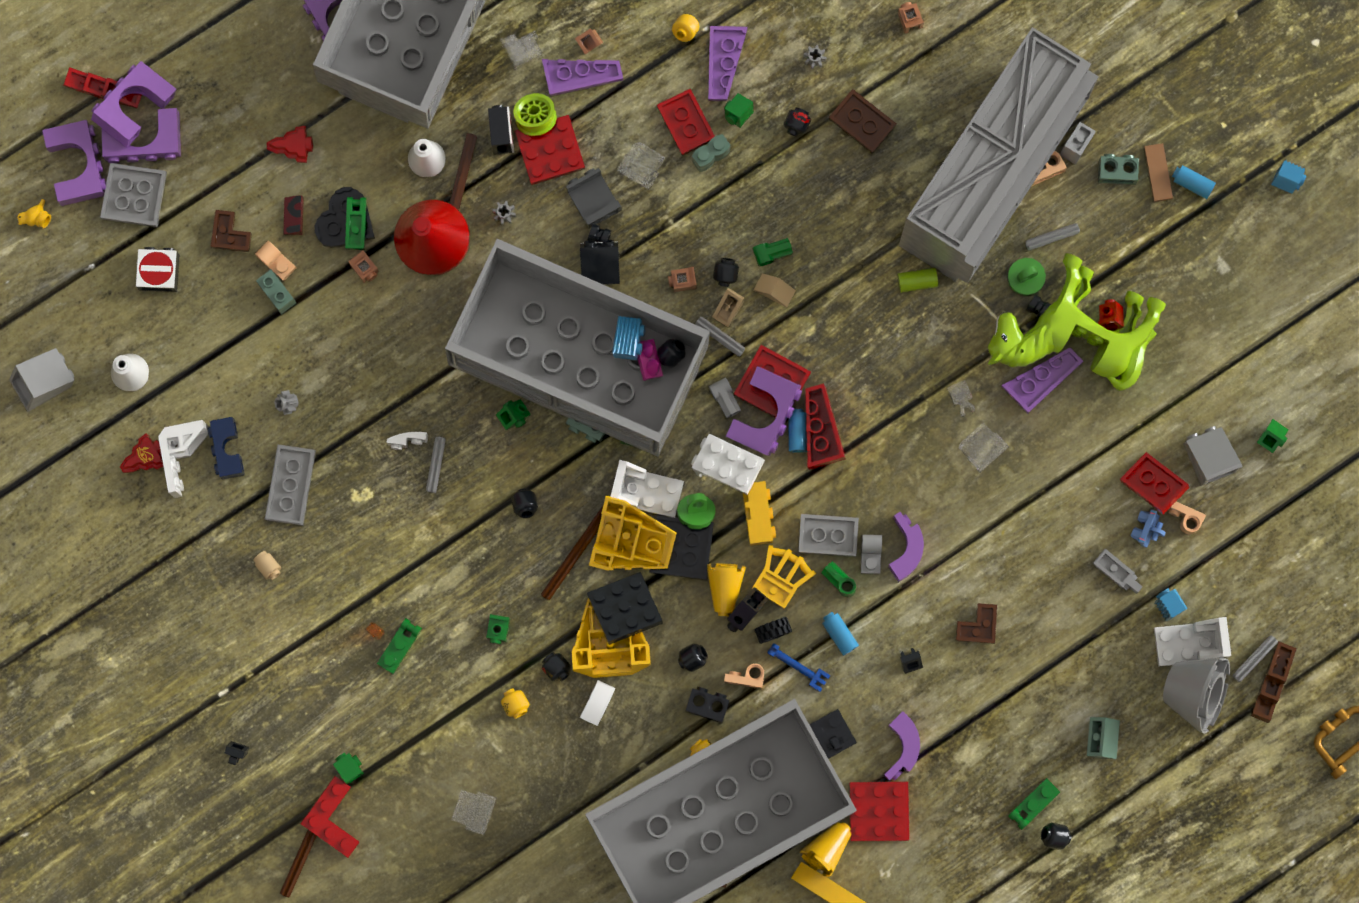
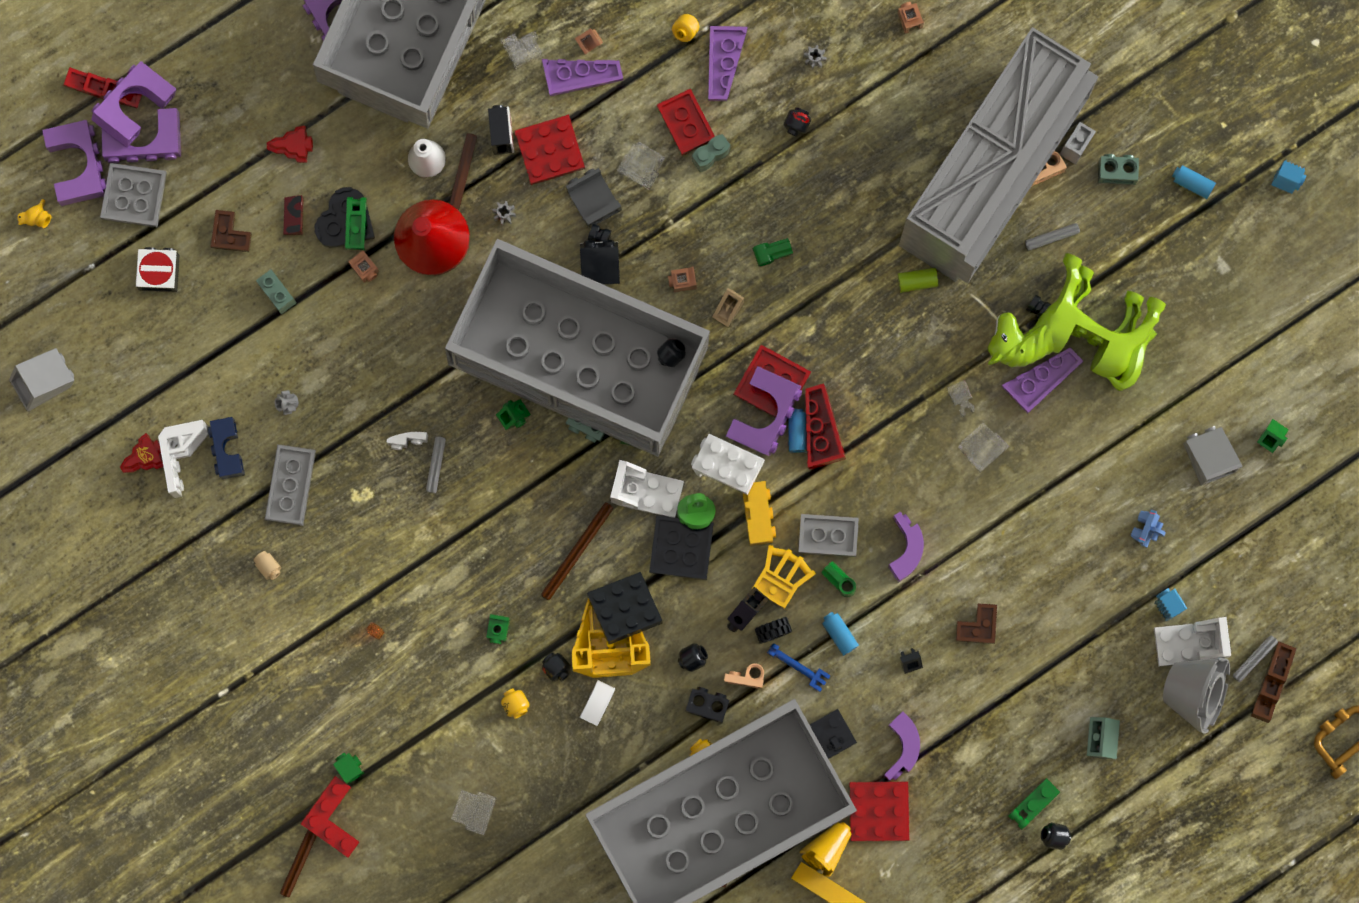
white cone [111,354,149,391] -> none
black tile [224,741,249,765] -> none
light nougat plate [255,241,296,282] -> none
green plate [377,618,422,674] -> none
black head [512,489,538,518] -> none
lime wheel [513,93,557,136] -> none
yellow wedge [589,496,677,570] -> none
dark azure brick [612,316,645,360] -> none
dark pink tile [637,339,663,381] -> none
light grey axle [695,317,745,356] -> none
yellow cone [707,563,746,616] -> none
light grey piece [708,377,741,419] -> none
black head [713,258,739,287] -> none
green brick [724,93,754,128] -> none
tan slope [753,273,796,308] -> none
reddish brown plate [829,89,897,154] -> none
light grey plate [861,534,882,574] -> none
bright green tile [1007,258,1046,296] -> none
light grey hinge [1092,549,1143,594] -> none
red brick [1098,299,1124,330] -> none
red plate [1120,452,1190,515] -> none
medium nougat tile [1144,143,1173,202] -> none
light nougat plate [1168,502,1206,535] -> none

